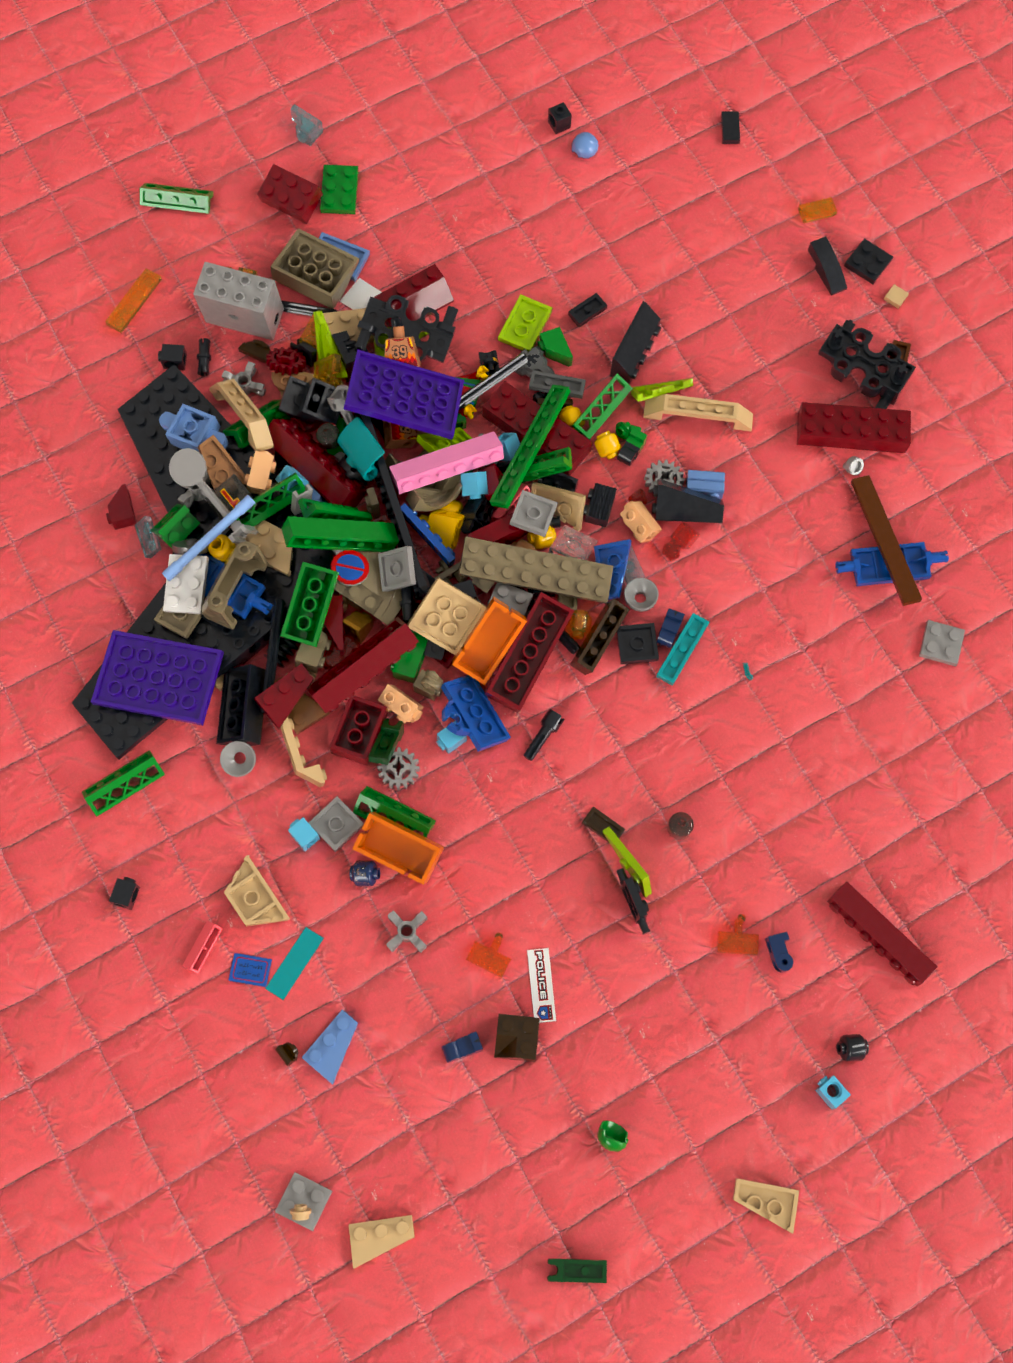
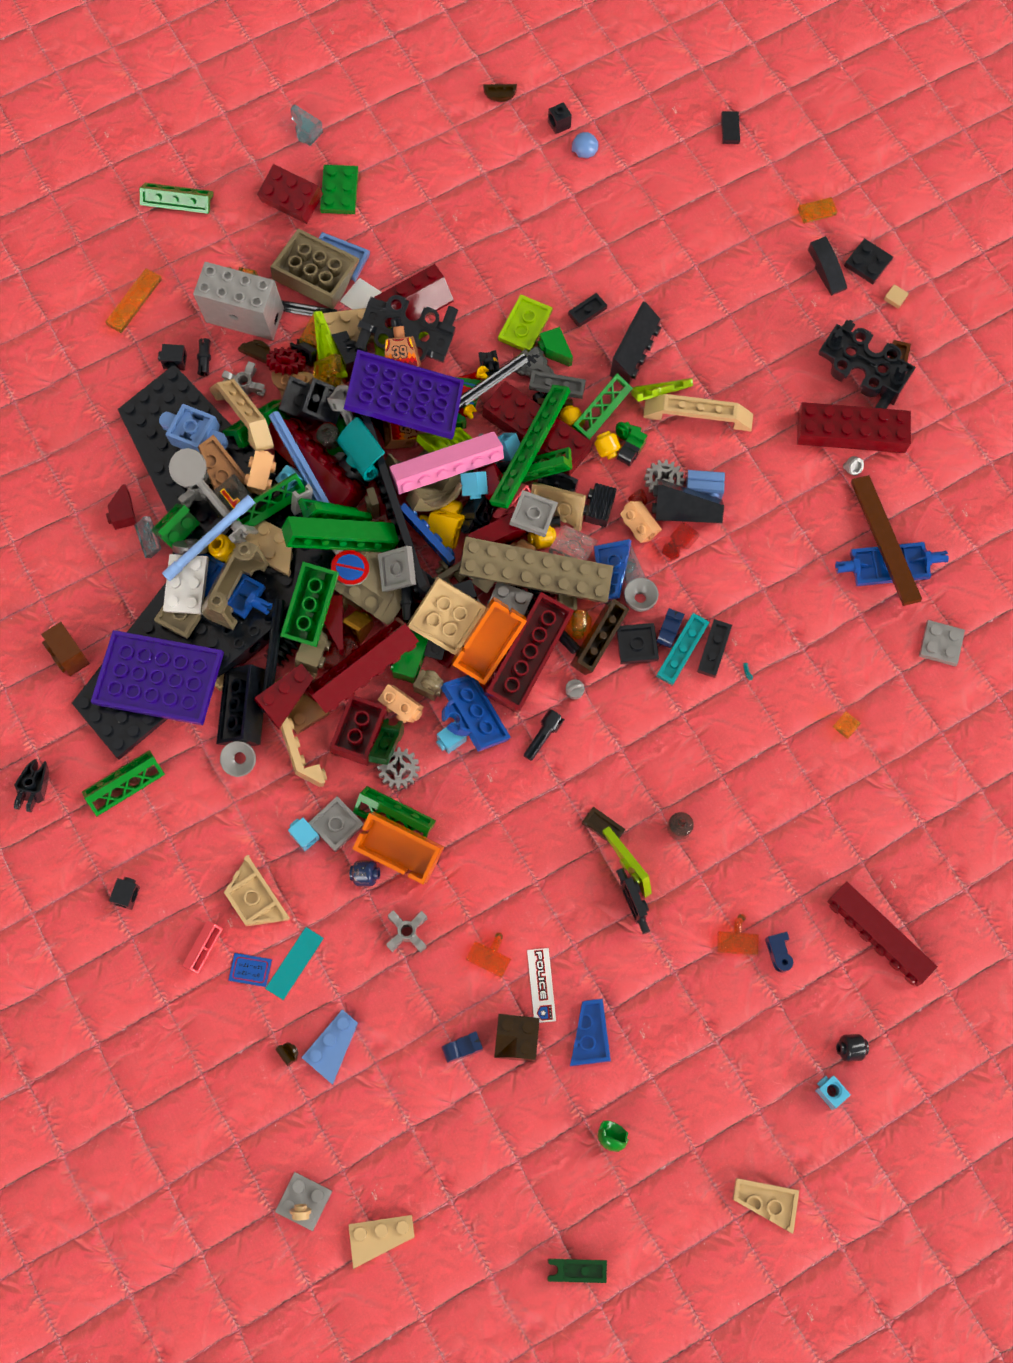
none -> black hinge [14,759,49,812]
none -> reddish brown brick [41,622,90,676]
none -> medium blue axle [269,411,329,503]
none -> dark brown plate [483,84,517,102]
none -> light grey tile [565,679,585,700]
none -> blue wing [570,999,611,1066]
none -> black plate [697,619,732,678]
none -> clear yellow plate [833,712,861,739]

